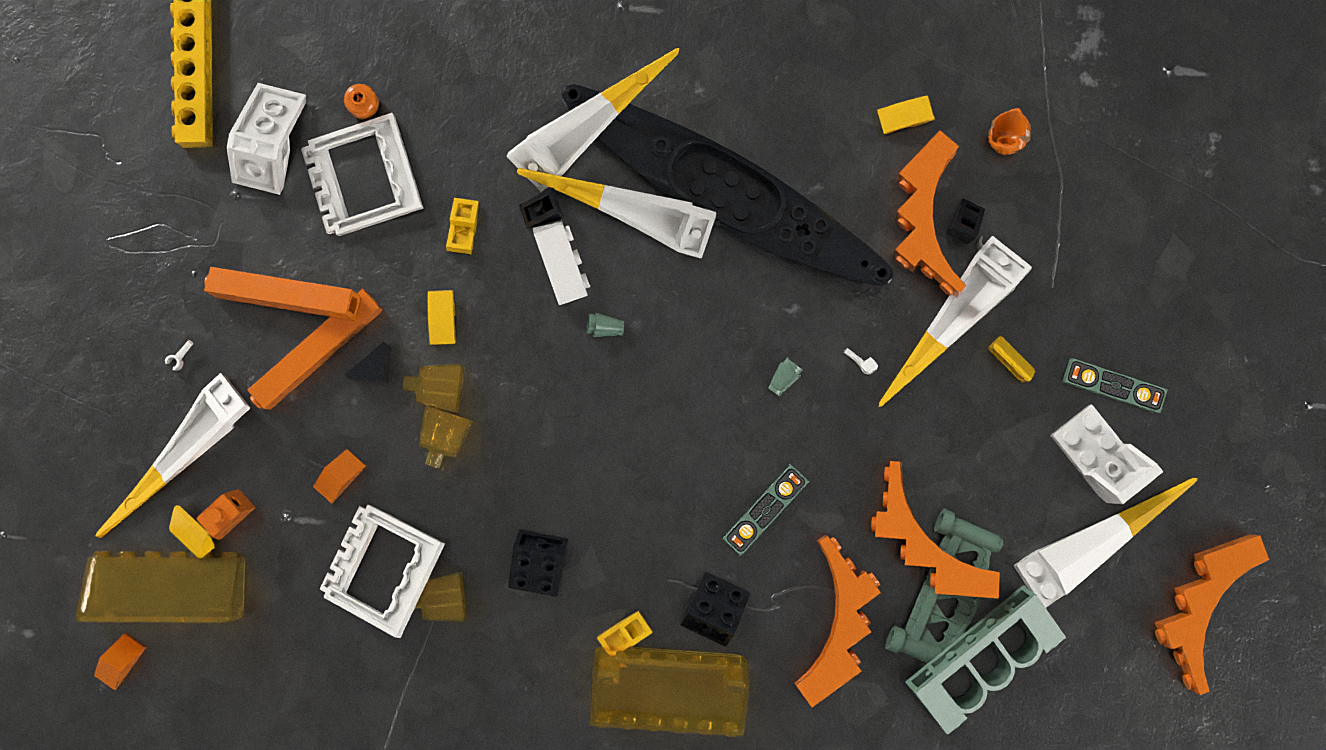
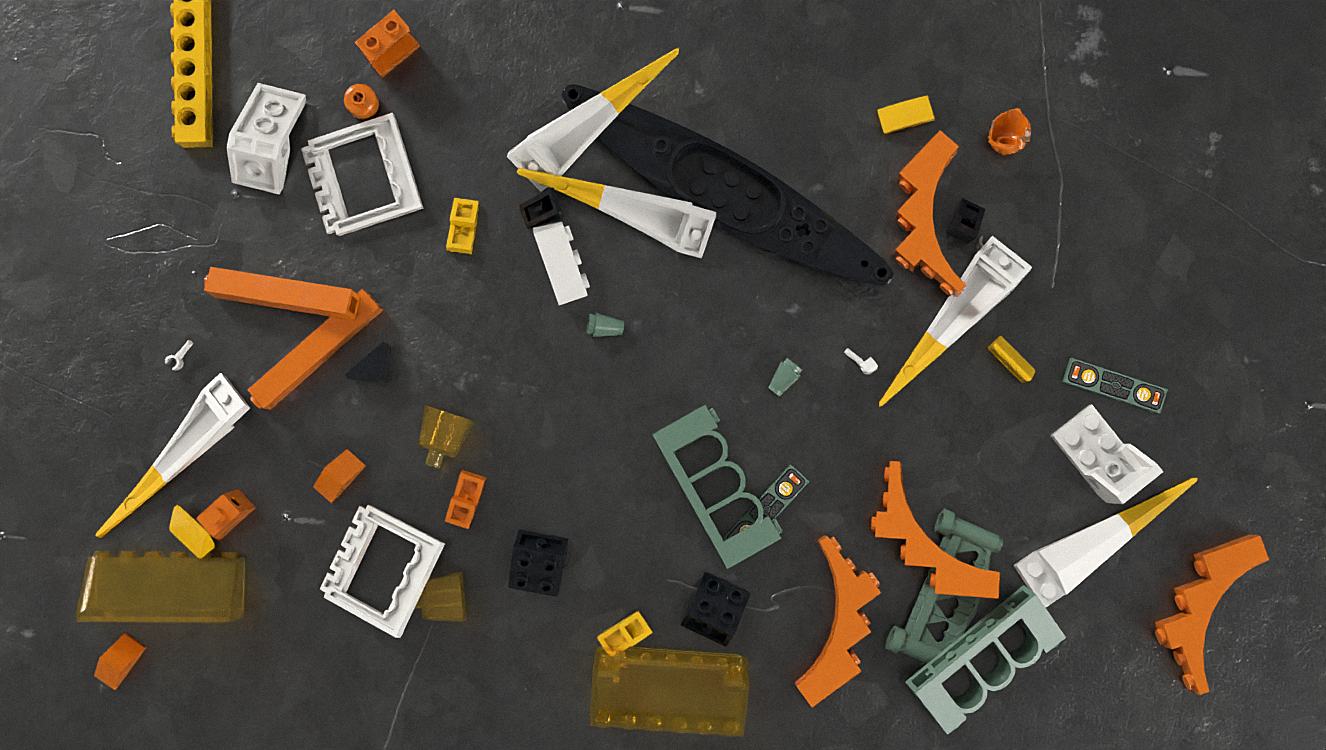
clear yellow torso [403,364,464,413] -> none
yellow slope [428,290,456,345] -> none
none -> orange panel [355,10,420,78]
none -> orange slope [445,470,486,529]
none -> sand green fence [652,405,783,569]

